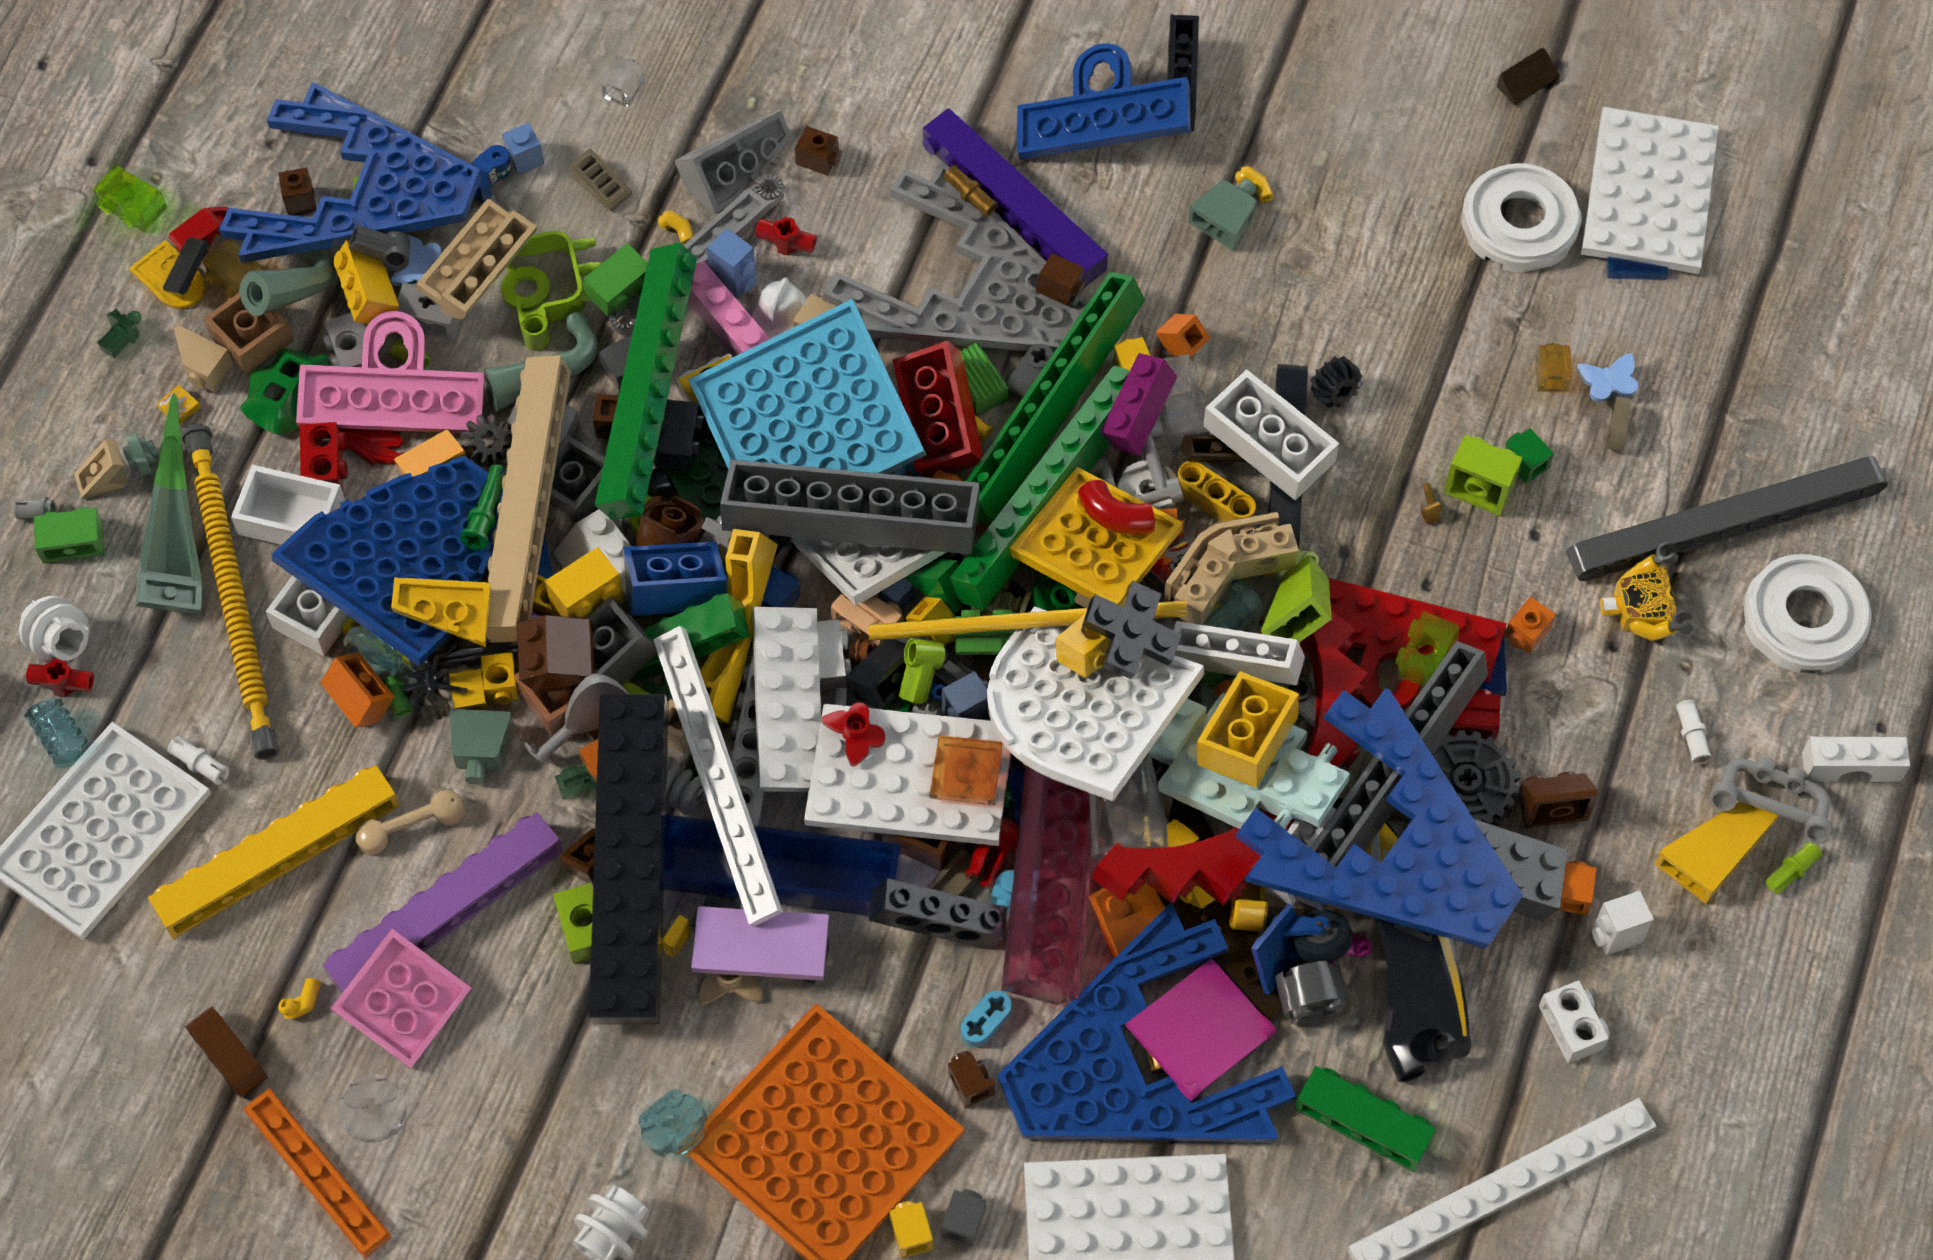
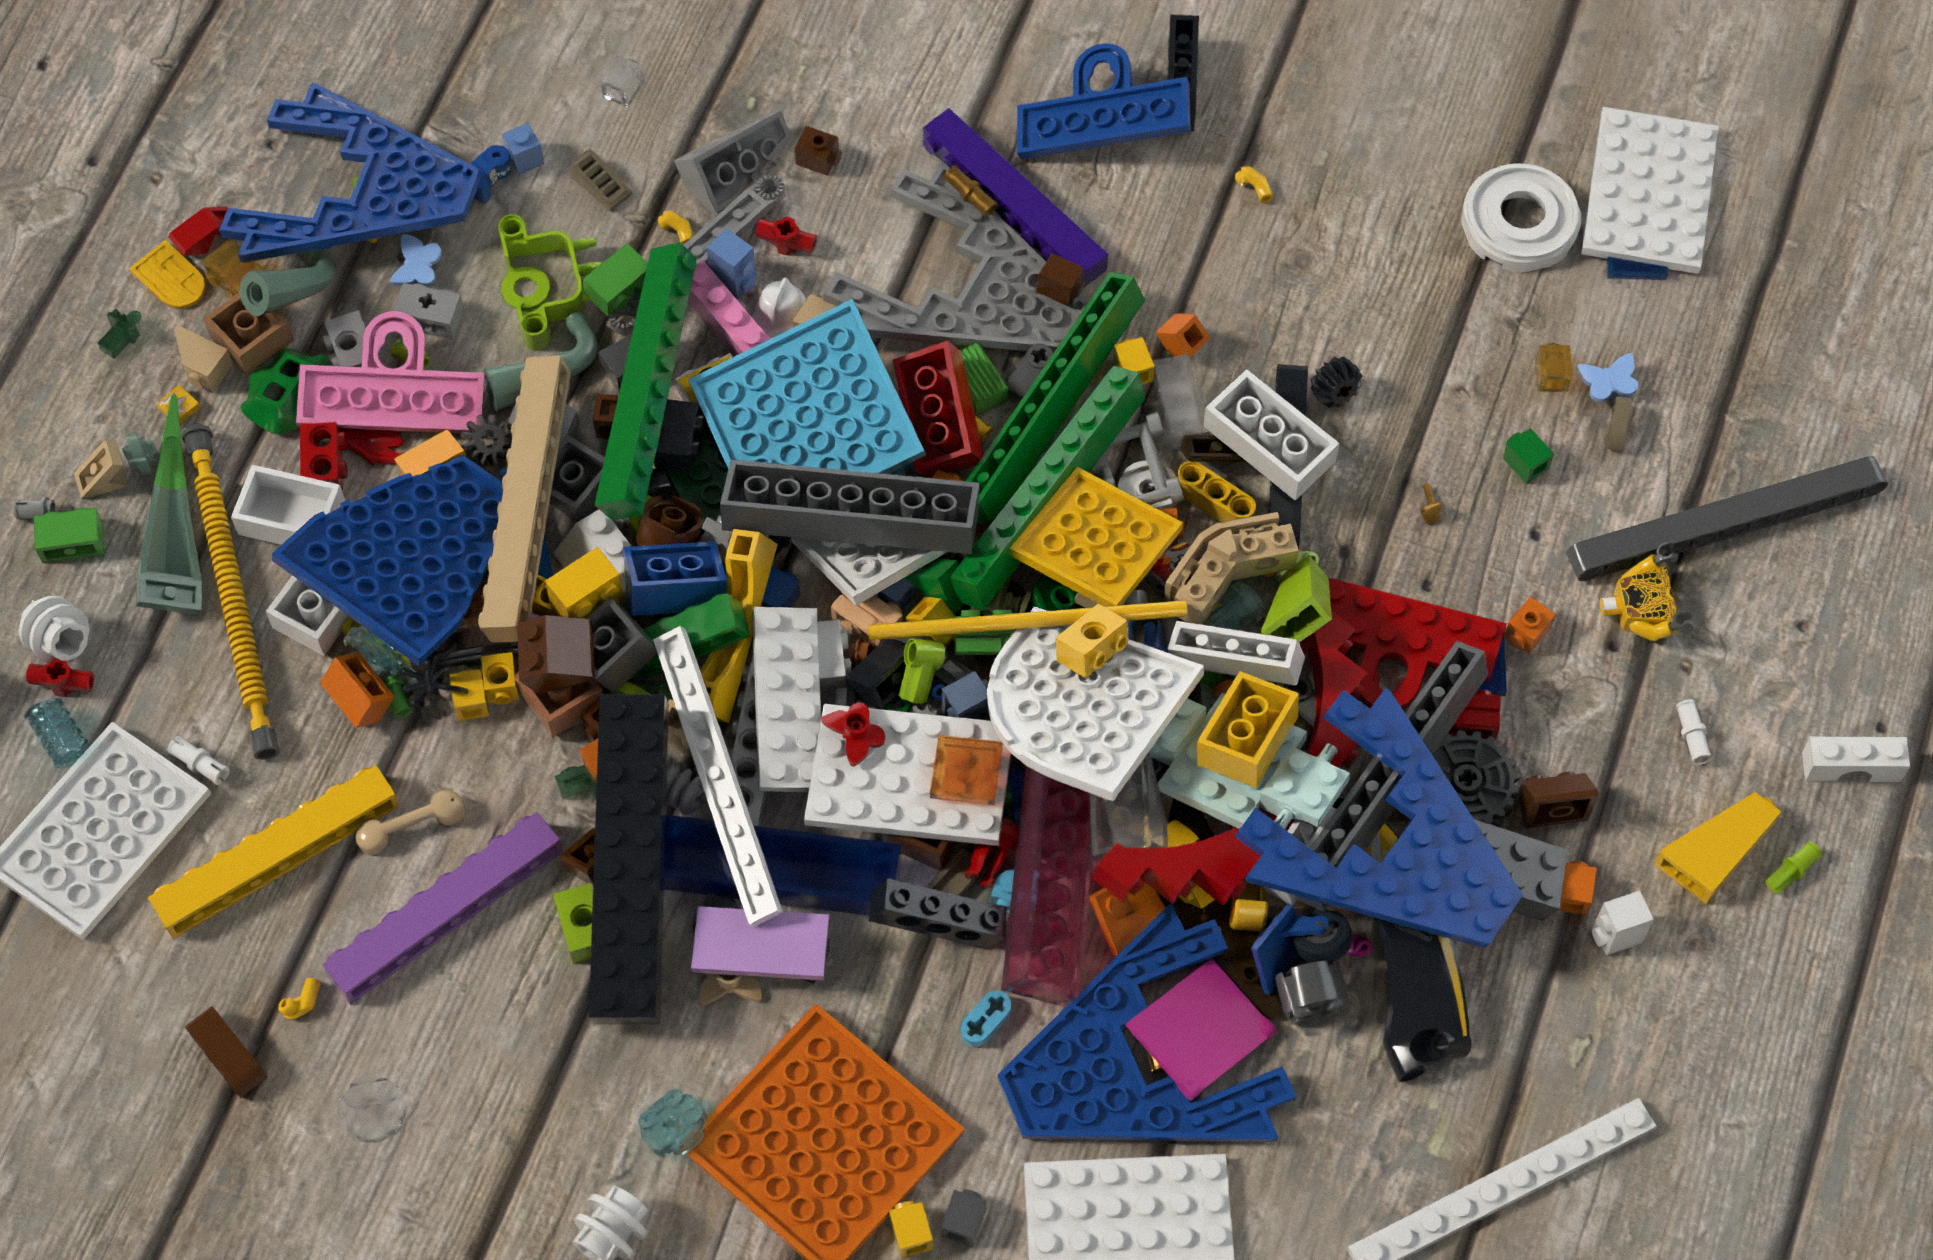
clear neon green brick [93,164,167,232] -> none
black slope [163,237,209,299] -> none
orange tile [243,1088,392,1259] -> none
reddish brown brick [278,167,317,215] -> none
bright pink plate [330,929,471,1069] -> none
yellow brick [334,240,399,324] -> none
dark grey piece [349,224,410,271] -> none
yellow wing [391,577,491,647] -> none
tan brick [416,199,537,319] -> none
sand green torso [450,709,515,785] -> none
green pin [460,465,507,550] -> none
light grey piece [524,674,628,763] -> none
yellow tile [662,915,692,958] -> none
reddish brown brick [948,1051,995,1108] -> none
red cylinder [1078,480,1155,535] -> none
black plate [1082,581,1181,680] -> none
magenta brick [1100,353,1177,455] -> none
sand green torso [1188,179,1257,251] -> none
green brick [1294,1065,1436,1173] -> none
clear neon green brick [1395,611,1460,686] -> none
lime brick [1443,434,1523,516] -> none
dark brown slope [1497,47,1560,105] -> none
white brick [1539,981,1610,1064] -> none
light grey bar [1709,757,1832,844] -> none
white piece [1742,554,1872,673] -> none

